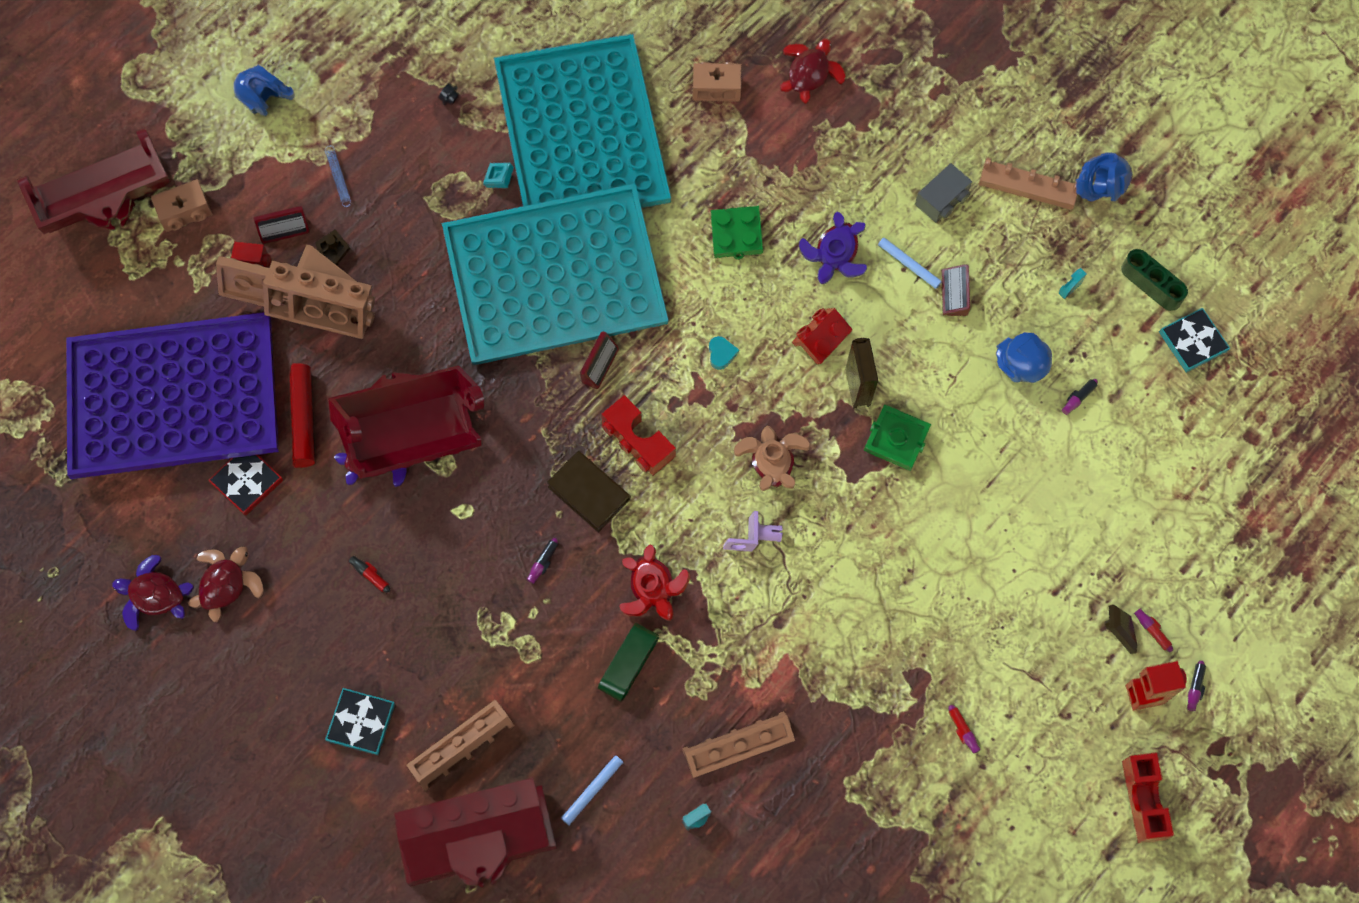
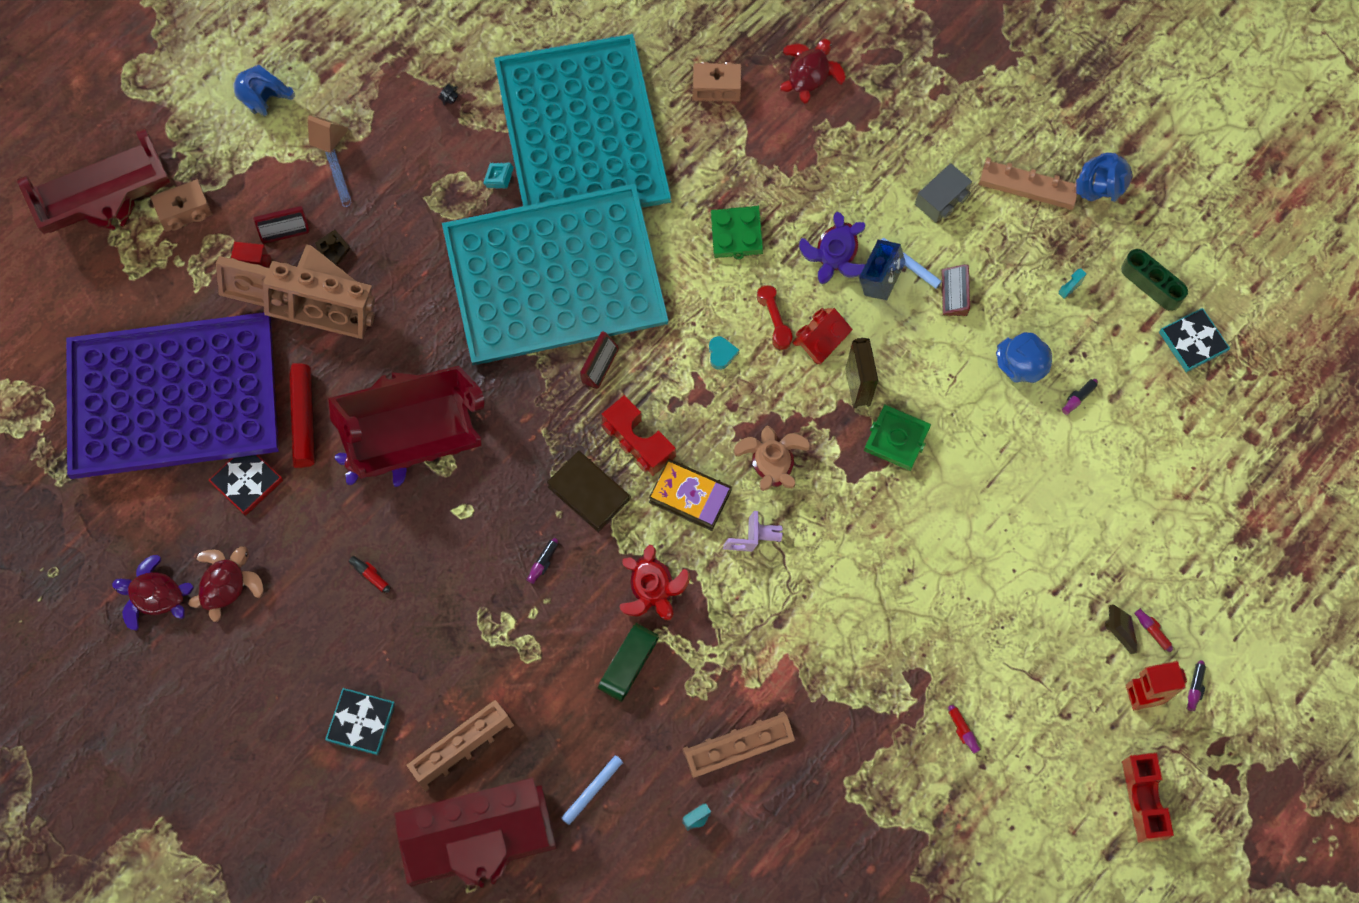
none -> nougat slope [308,115,348,153]
none -> piece [649,458,732,531]
none -> red bar [756,285,793,350]
none -> clear blue brick [859,239,906,301]

